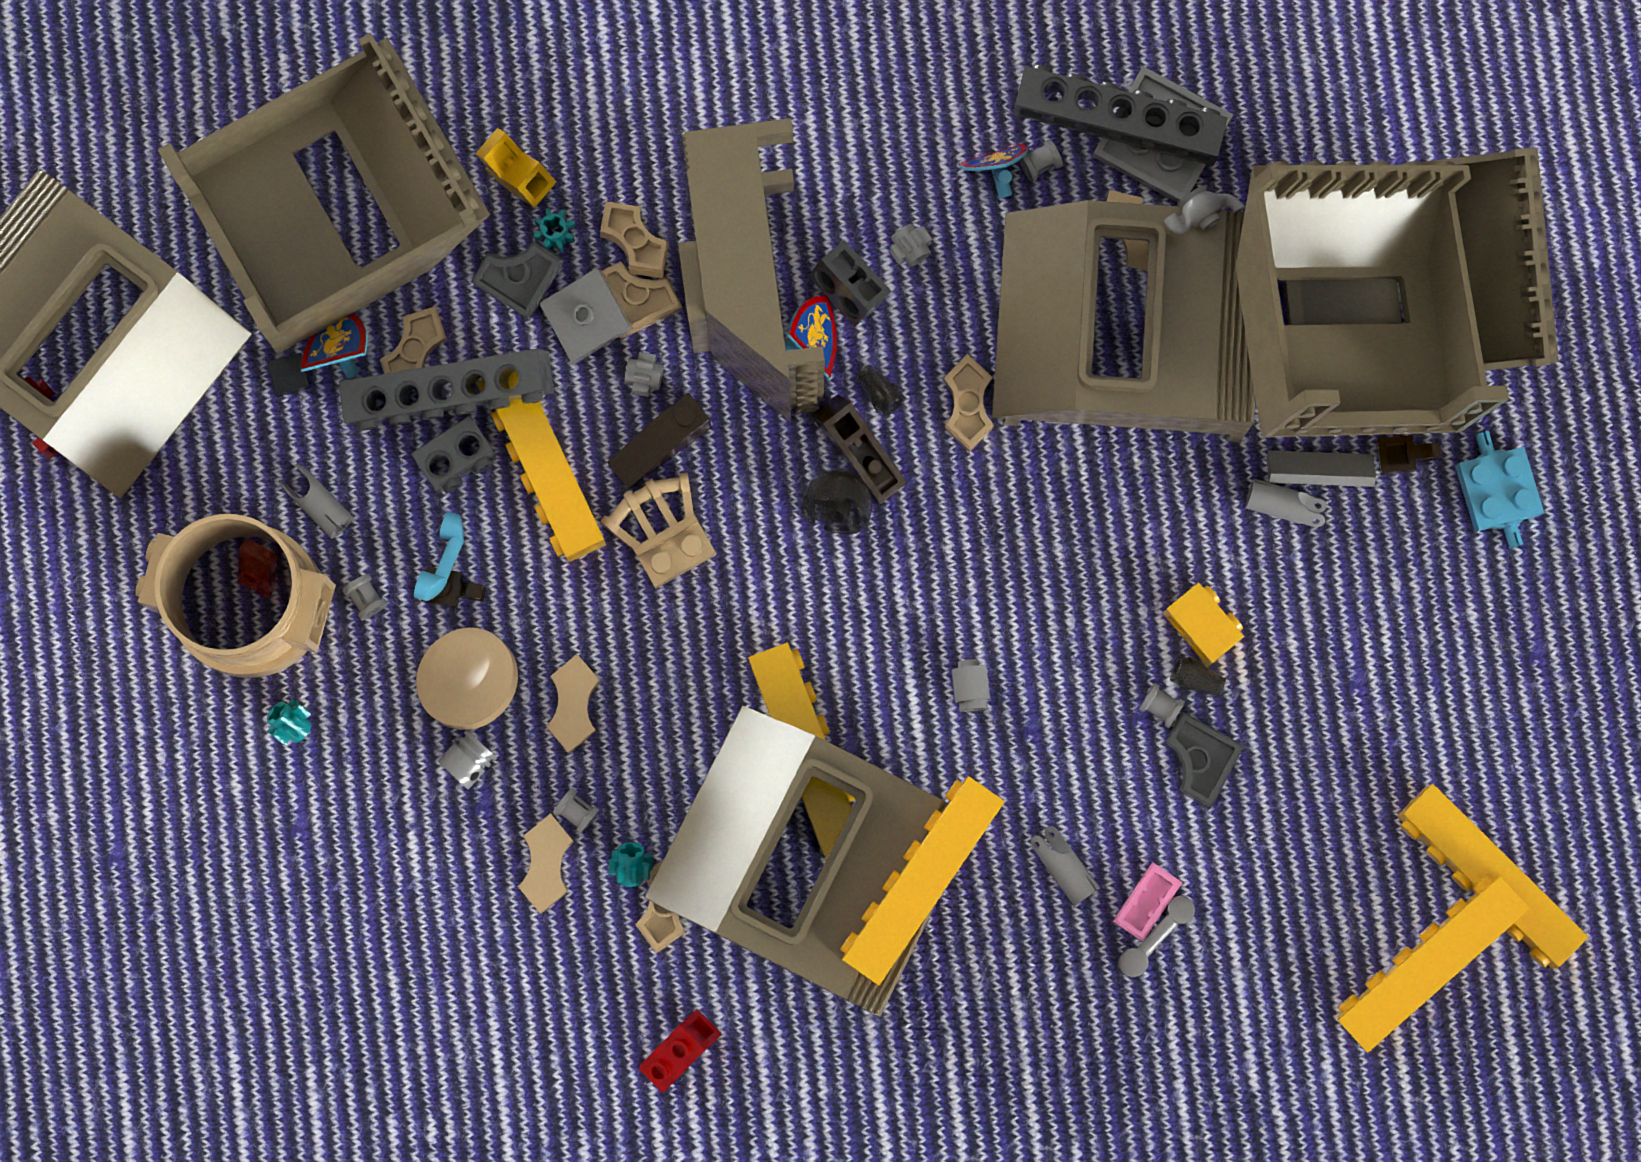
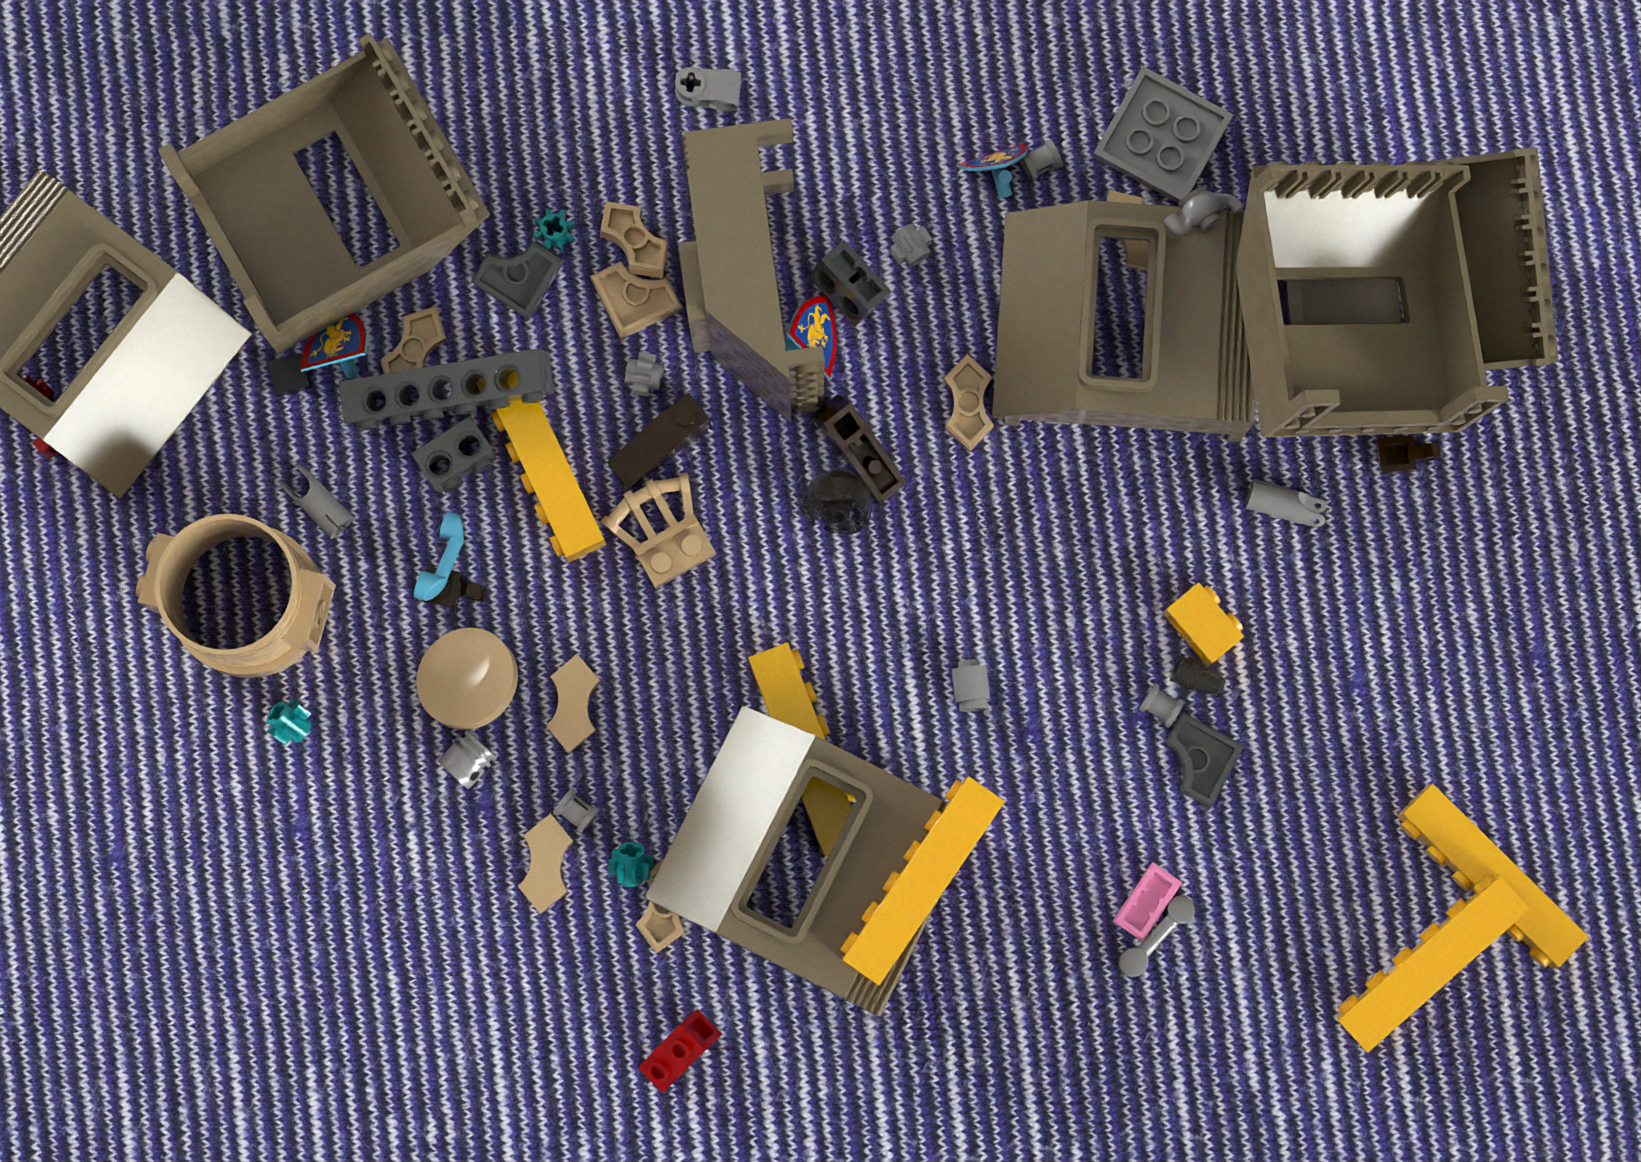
clear red plate [238,539,277,599] -> none
light grey bush [342,574,388,621] -> none
yellow brick [475,128,556,208] -> none
light grey plate [539,268,633,364] -> none
clear smoke cone [855,365,905,416] -> none
dark grey brick [1013,65,1228,166] -> none
light grey piece [1031,826,1100,907] -> none
light grey tile [1266,450,1376,487] -> none
medium azure plate [1455,431,1544,549] -> none
none -> light grey piece [675,67,741,111]

